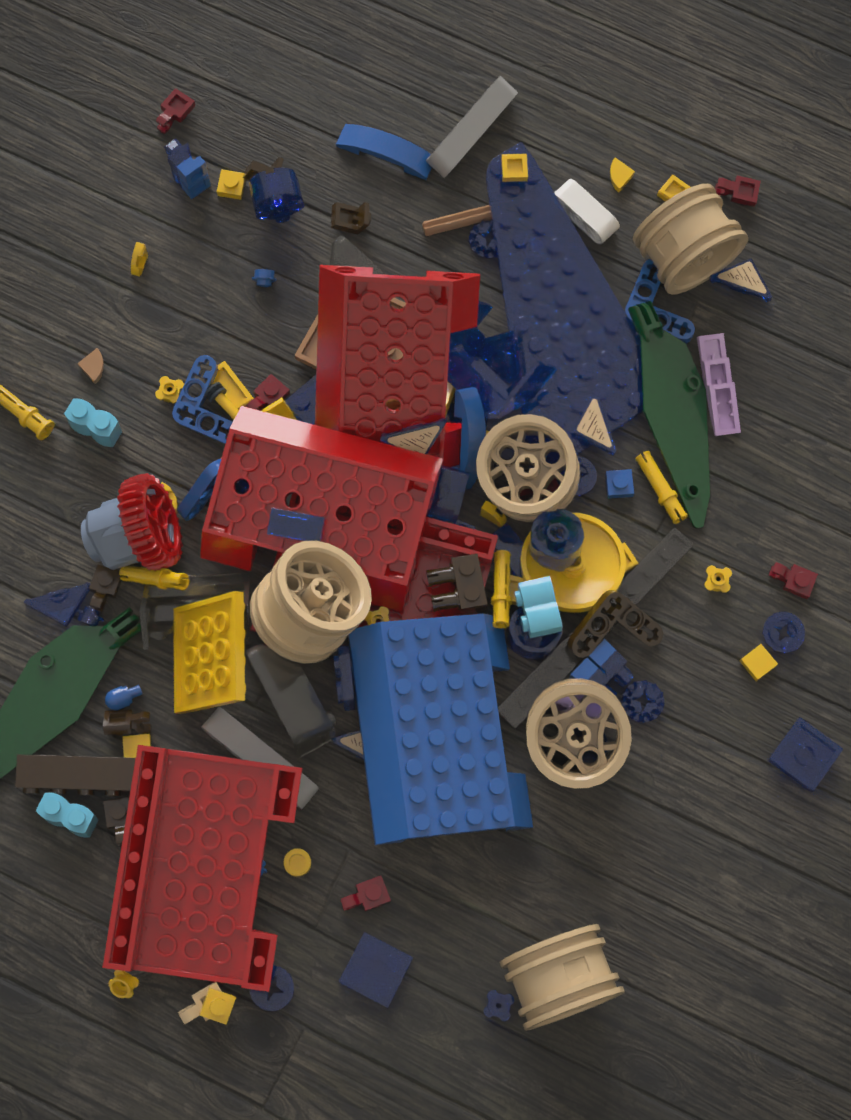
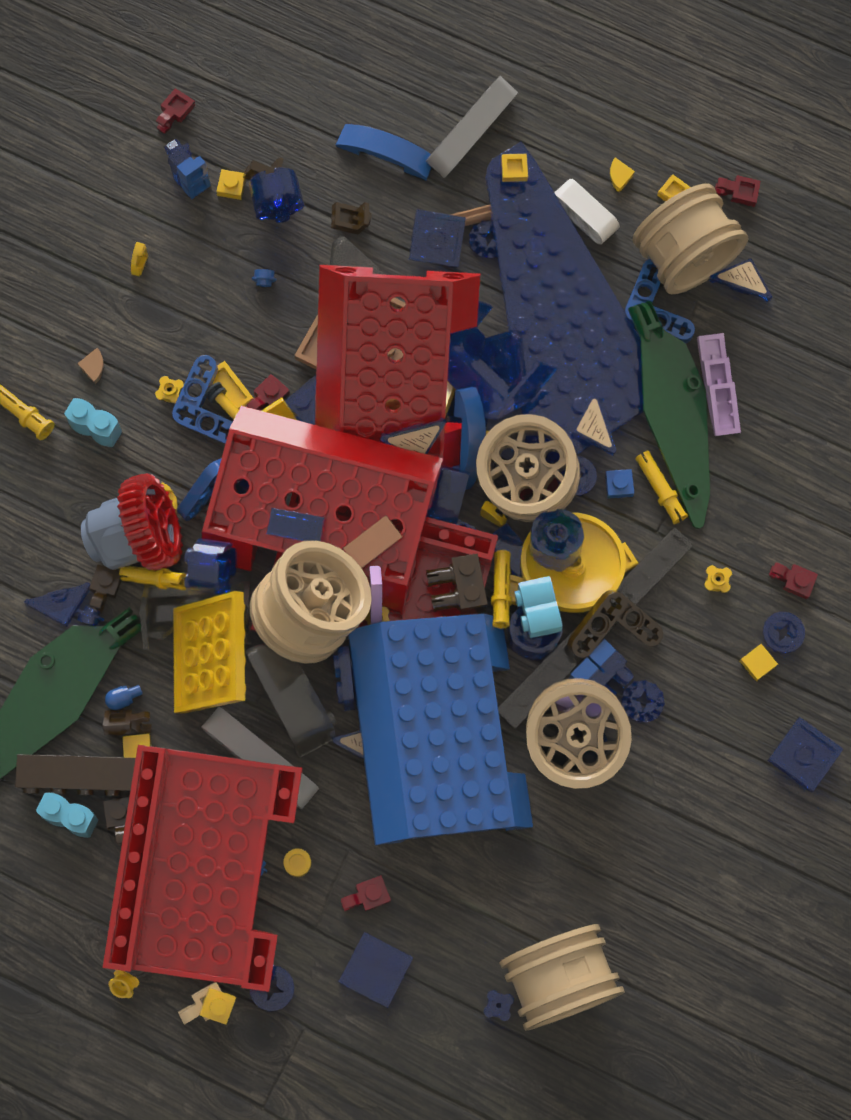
none -> clear blue brick [184,538,237,595]
none -> nougat tile [343,516,402,569]
none -> lavender tile [370,566,382,624]
none -> clear blue plate [408,209,466,268]

